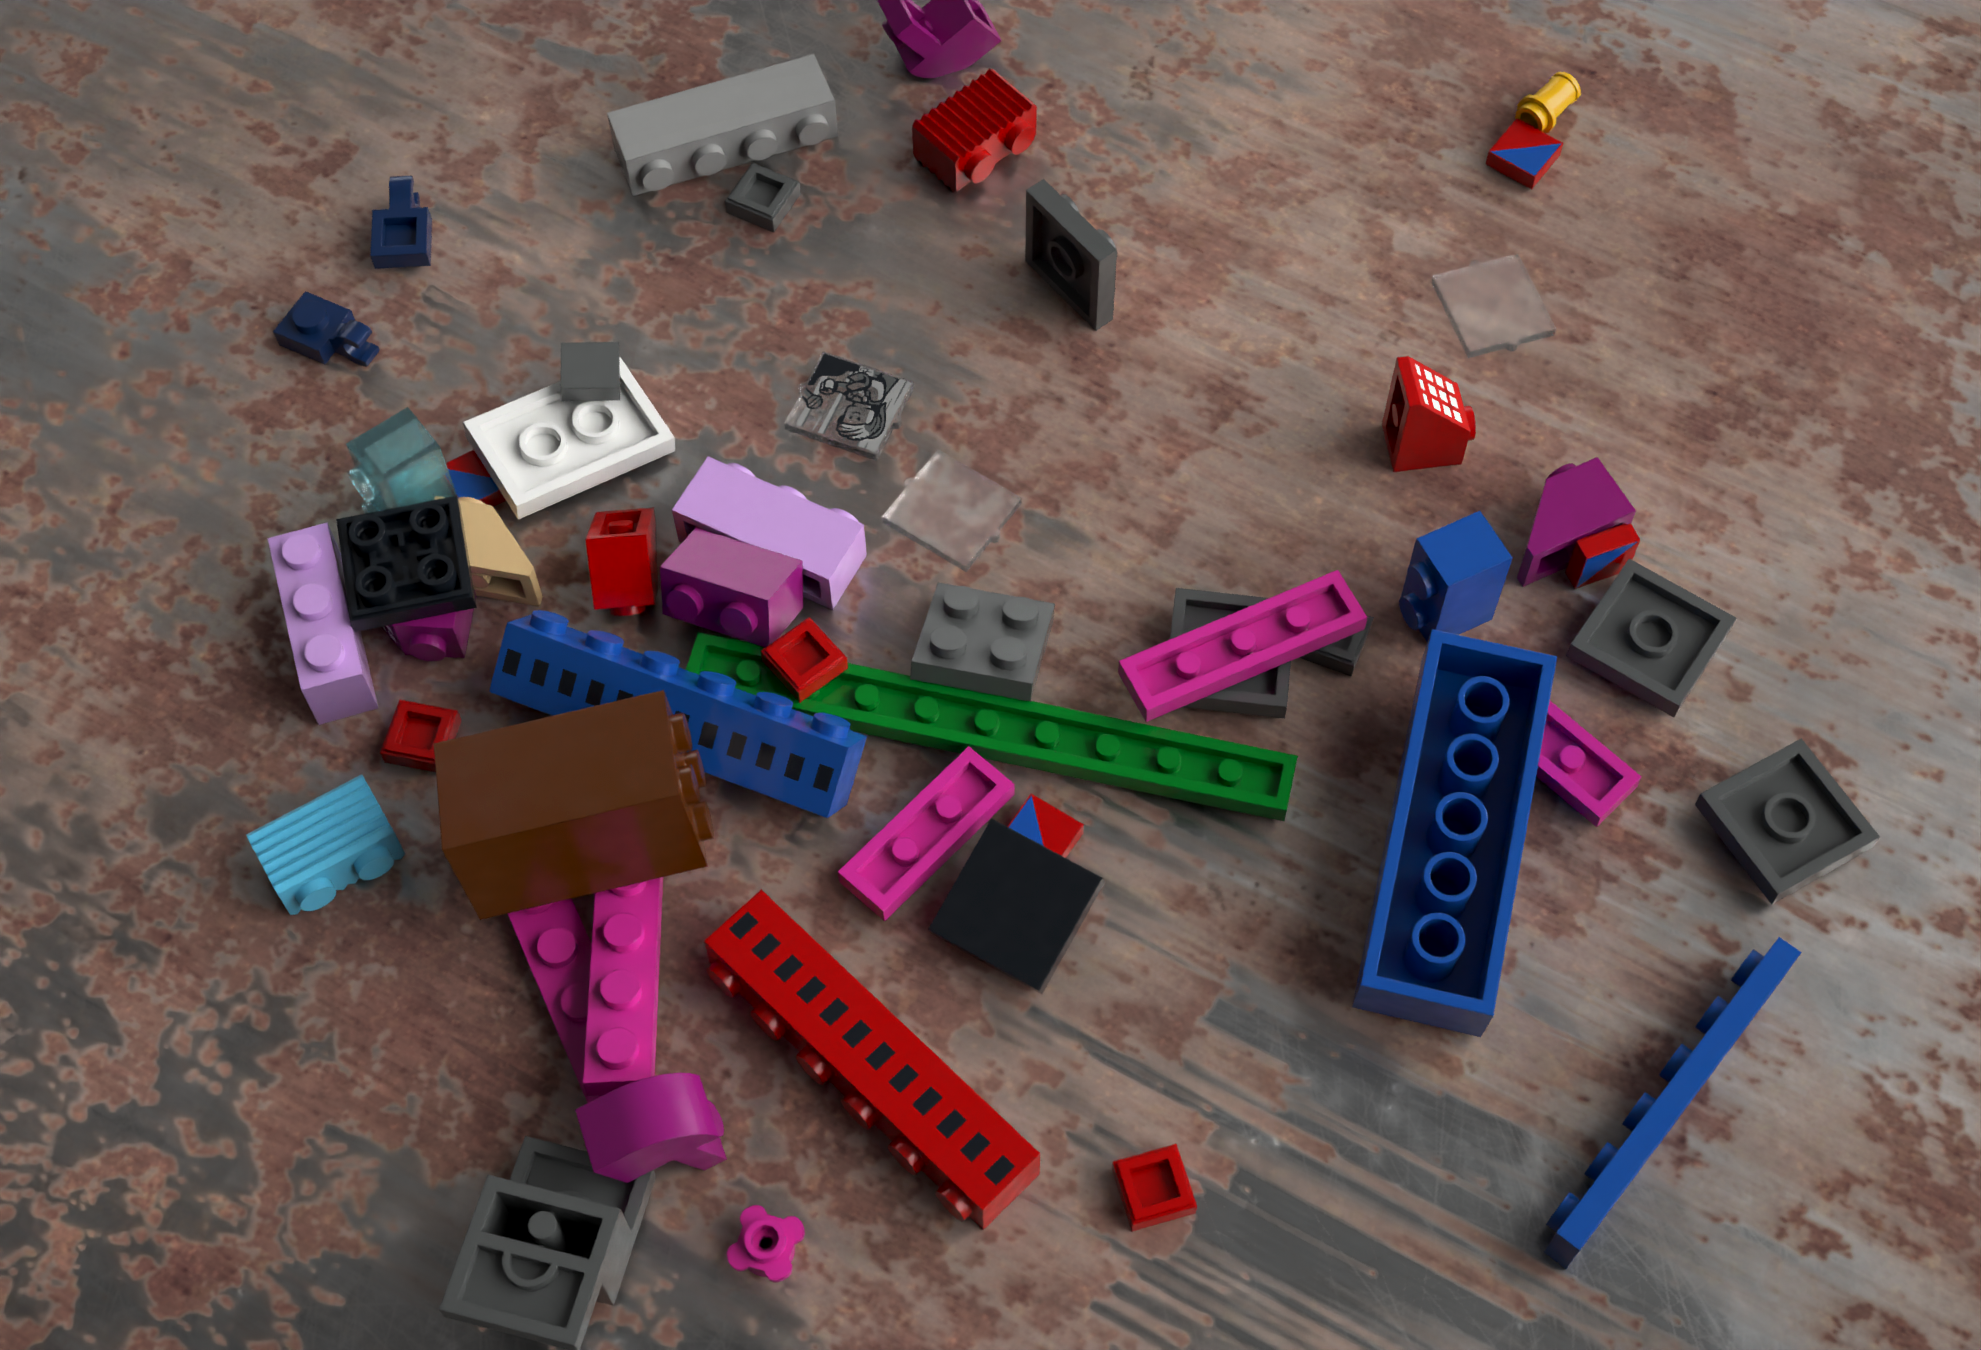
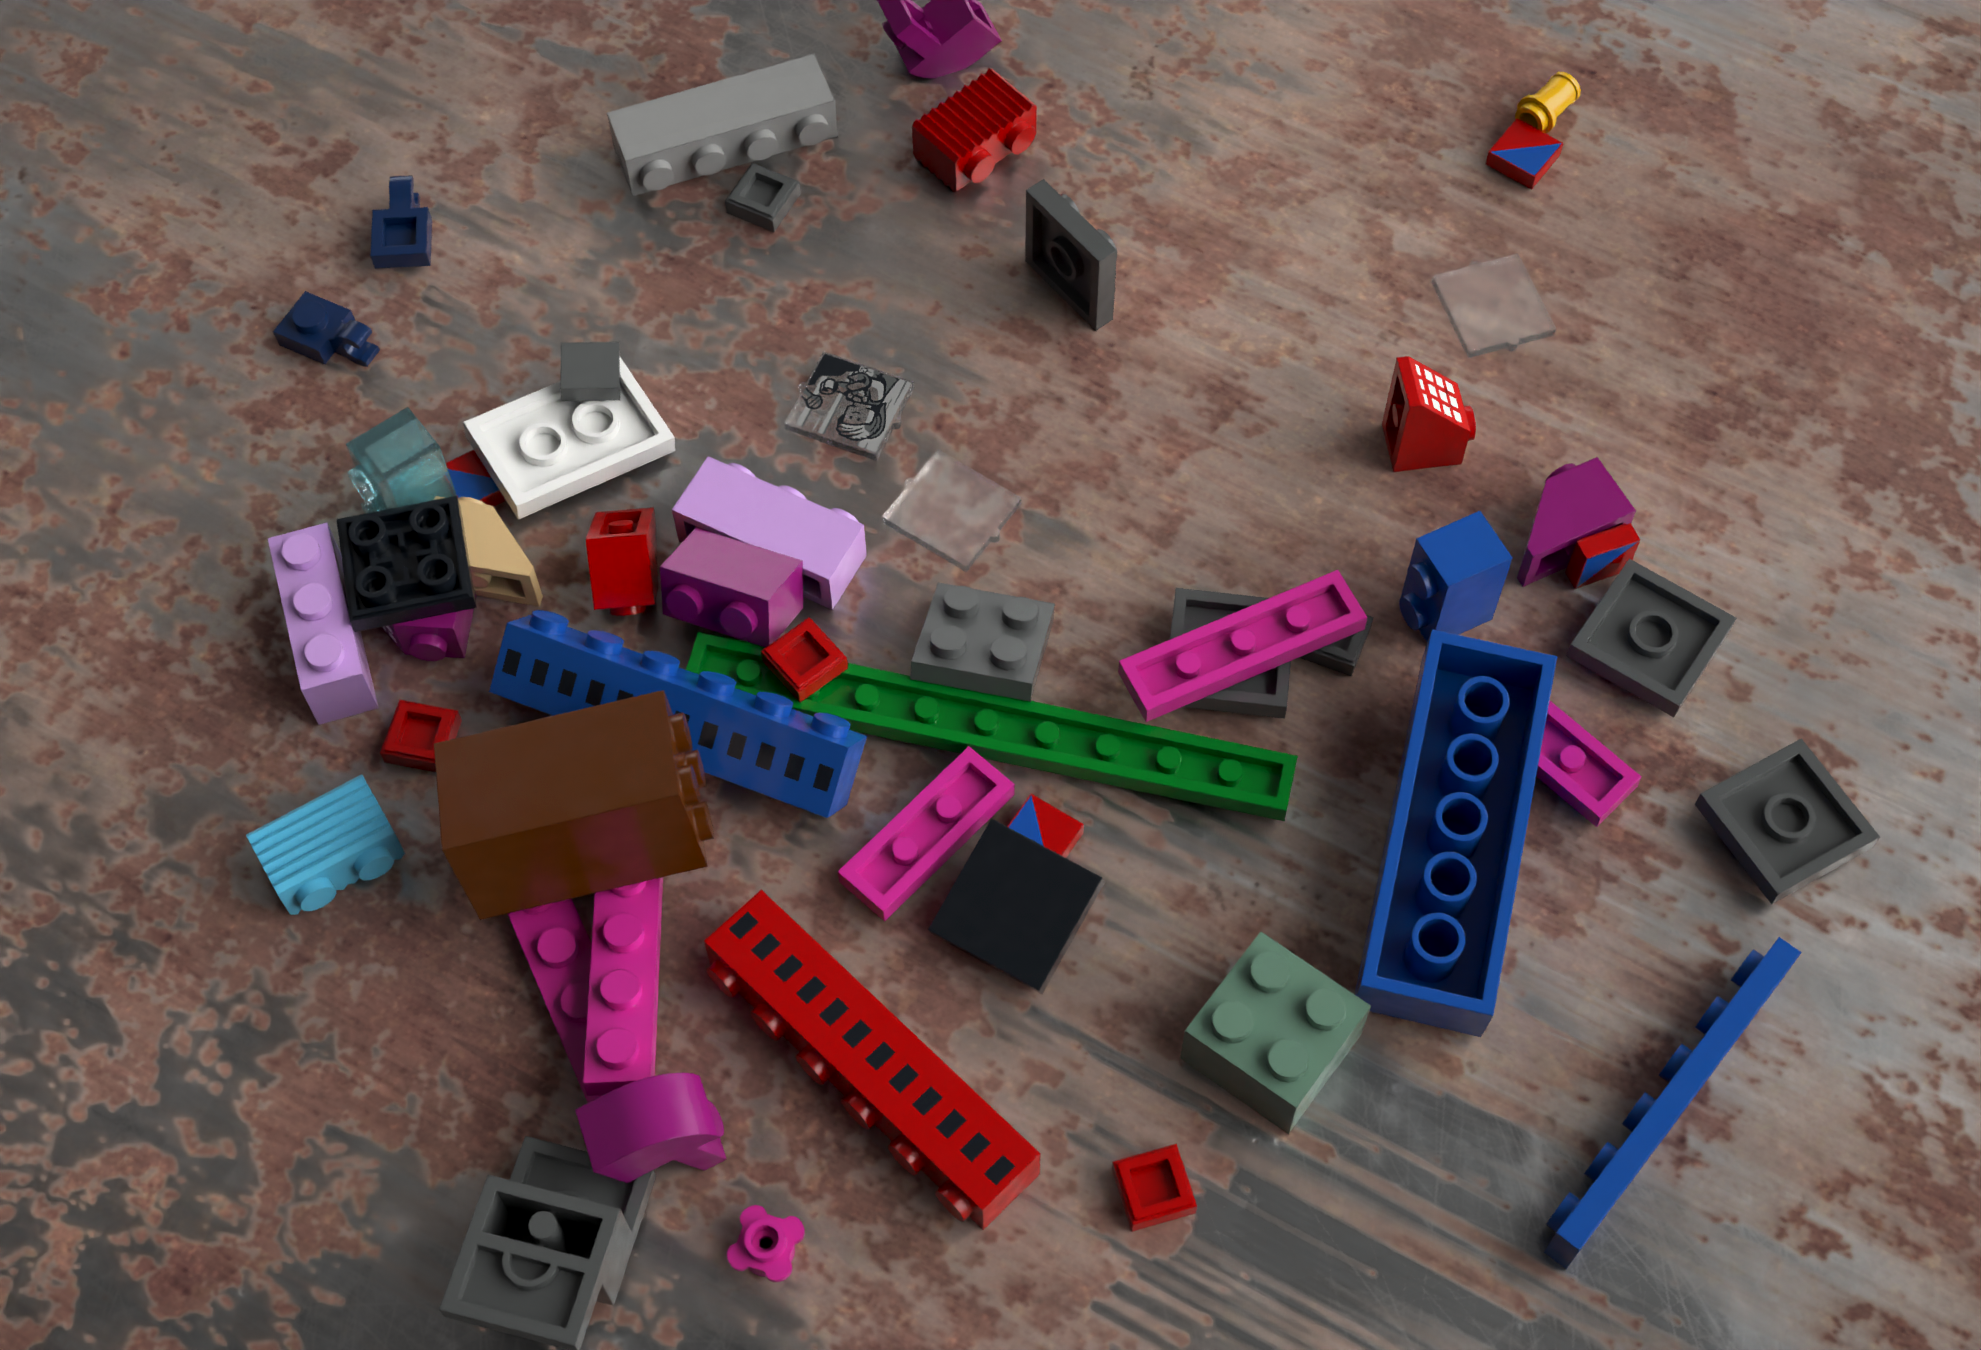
none -> sand green brick [1180,931,1371,1134]

